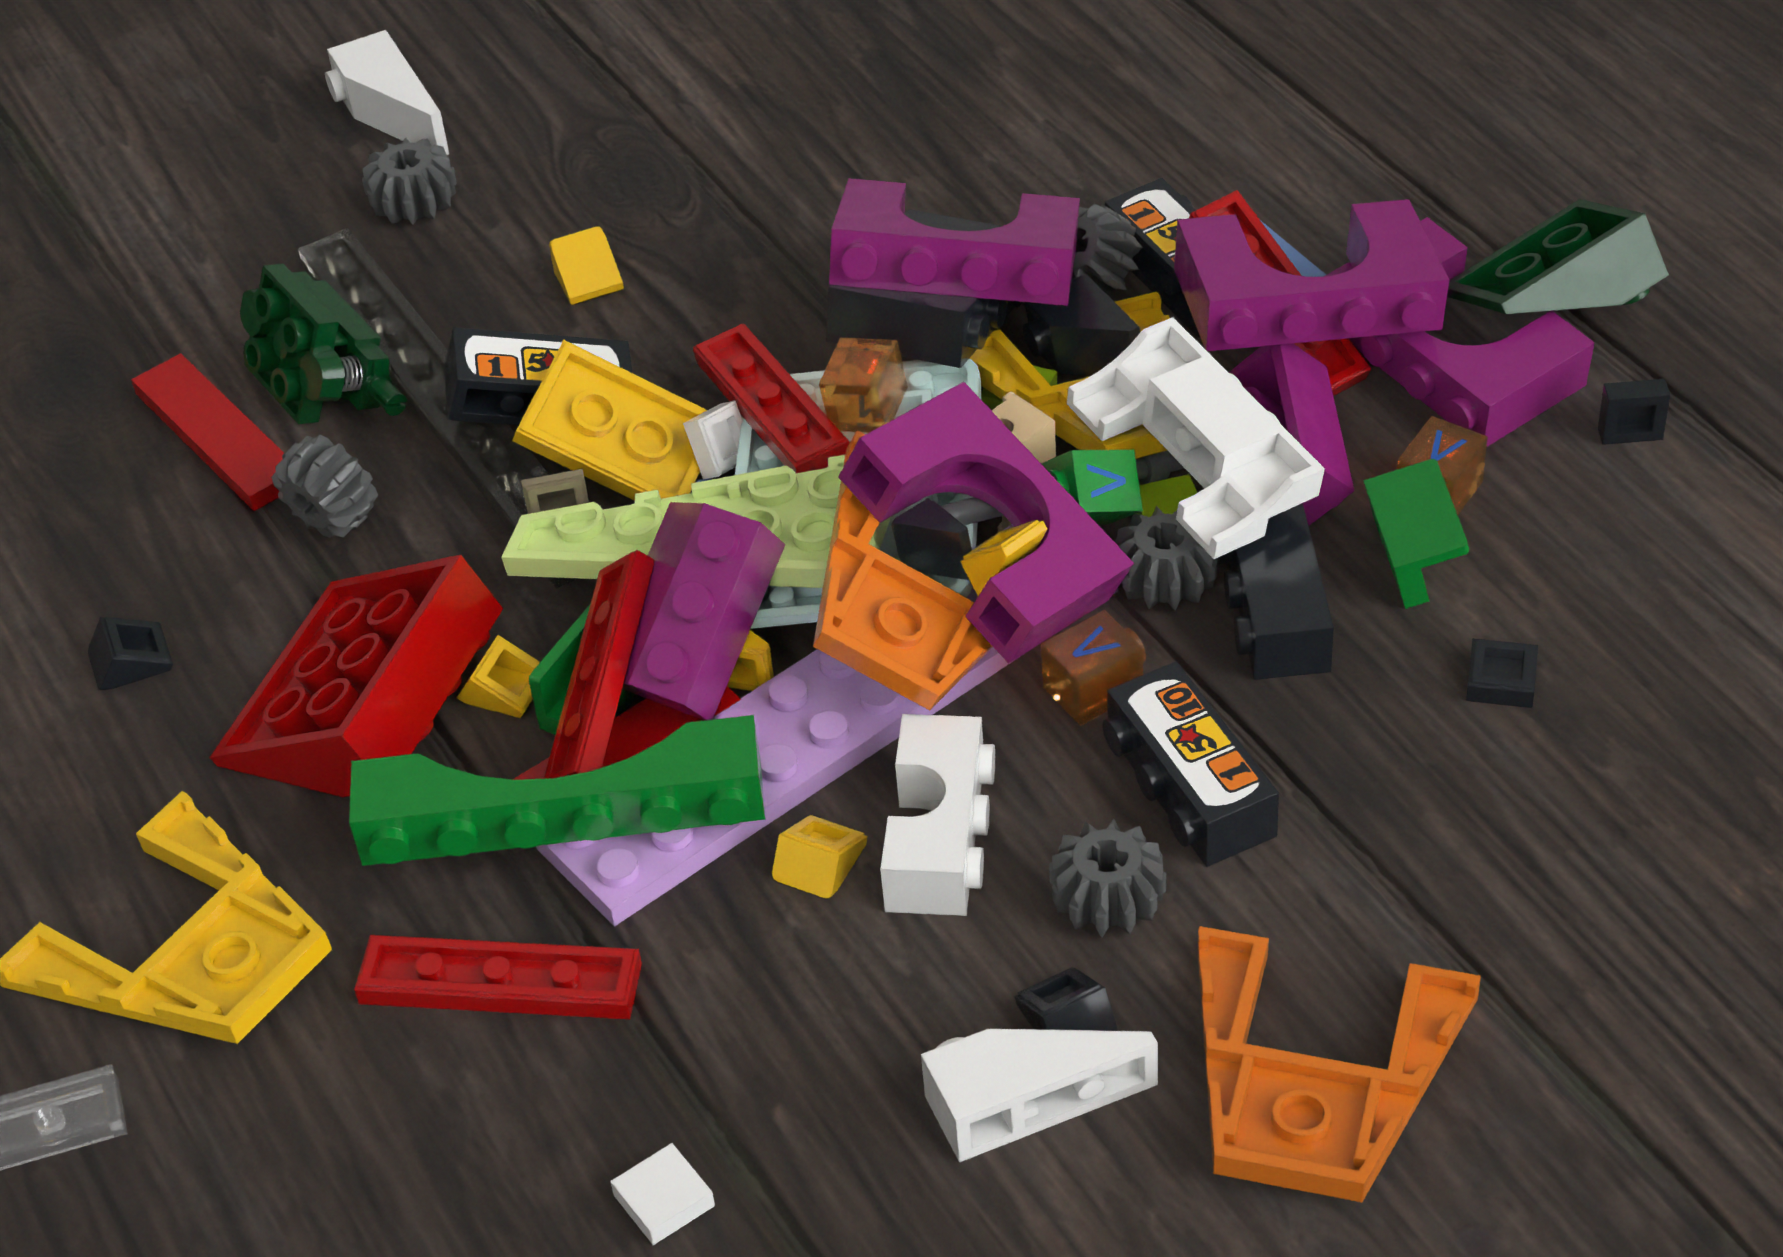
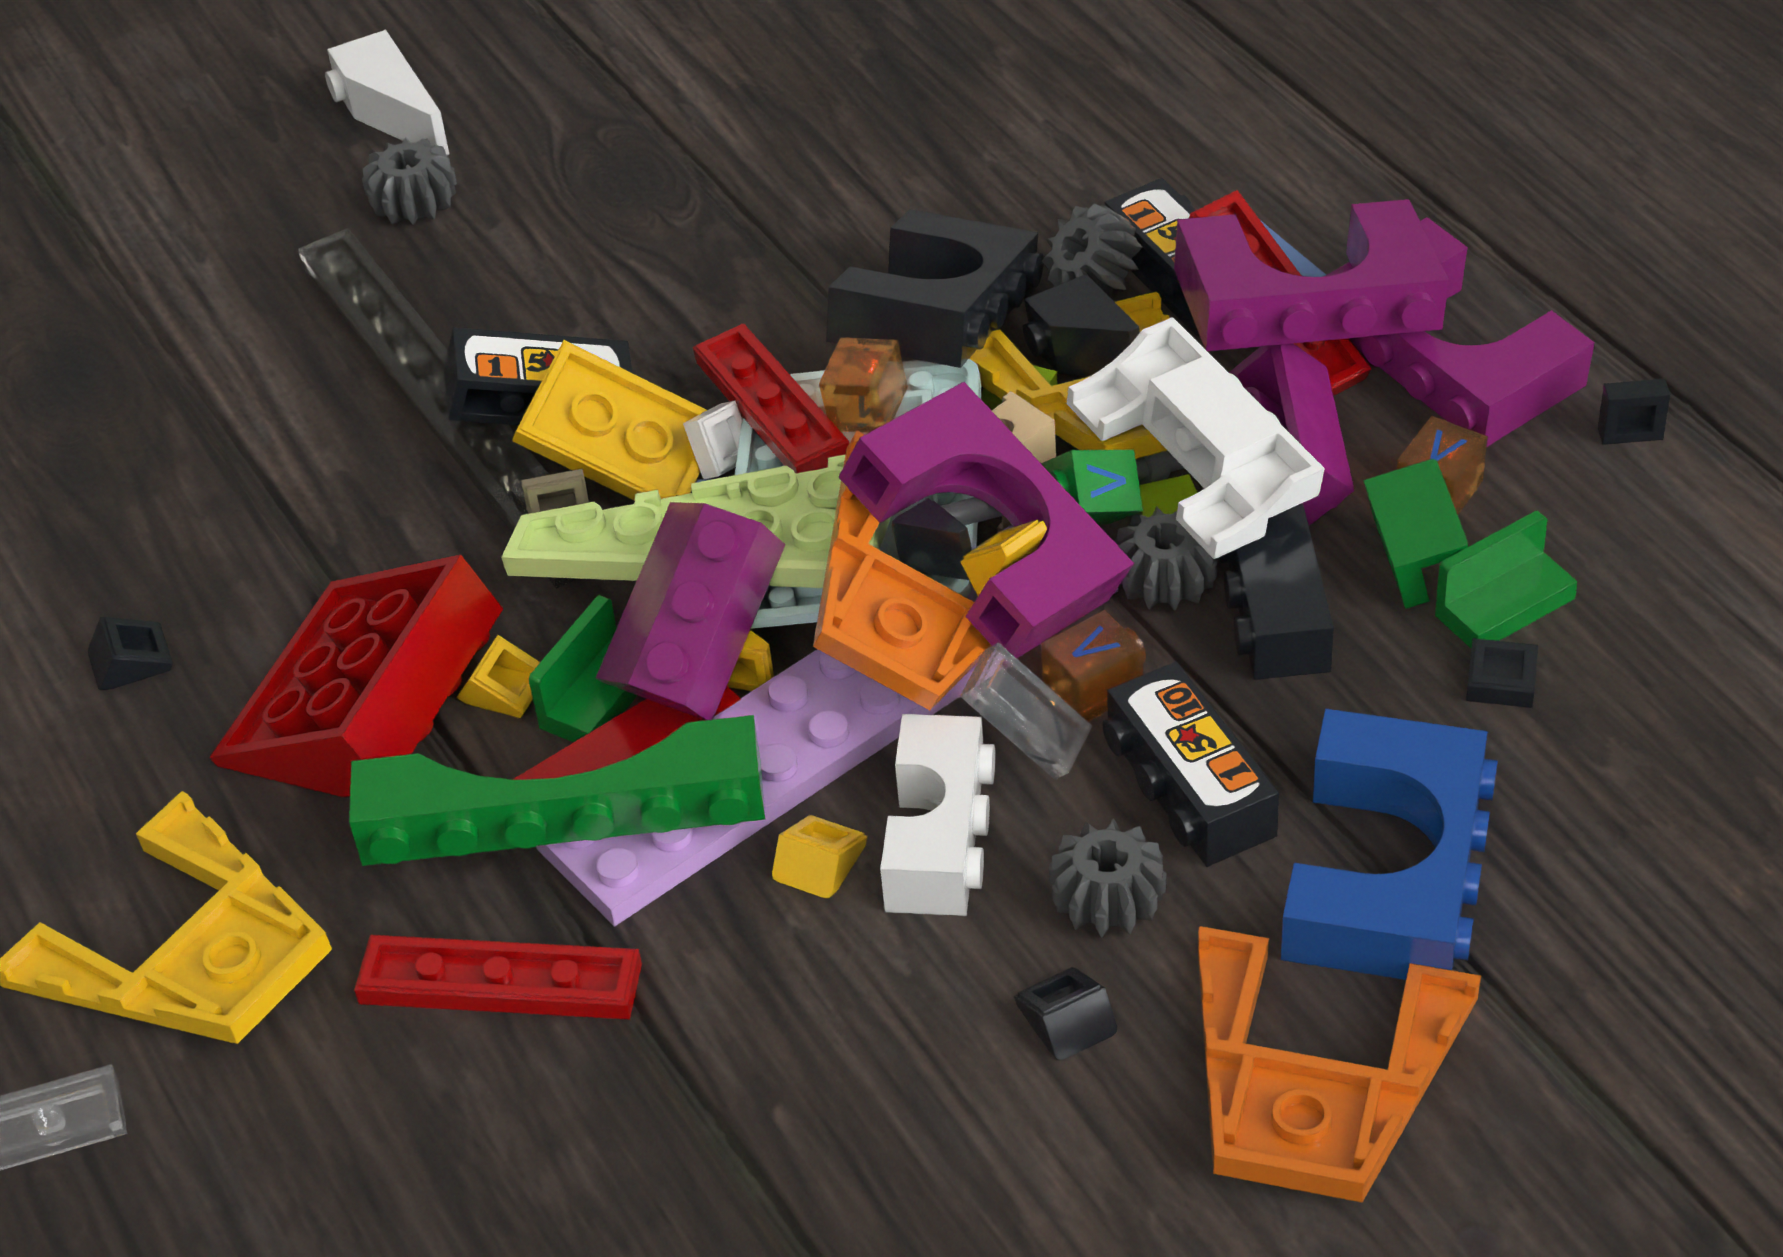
red tile [131,353,284,511] -> none
dark green piece [240,264,407,424] -> none
dark grey gear [271,435,378,538] -> none
red tile [544,550,655,779] -> none
yellow slope [549,227,624,305] -> none
white tile [610,1143,715,1245] -> none
magenta arch [829,178,1080,306] -> none
white slope [921,1029,1158,1162] -> none
dark green slope [1447,199,1669,314] -> none
none -> clear tile [960,642,1092,780]
none -> blue arch [1281,709,1498,980]
none -> green panel [1435,511,1578,648]

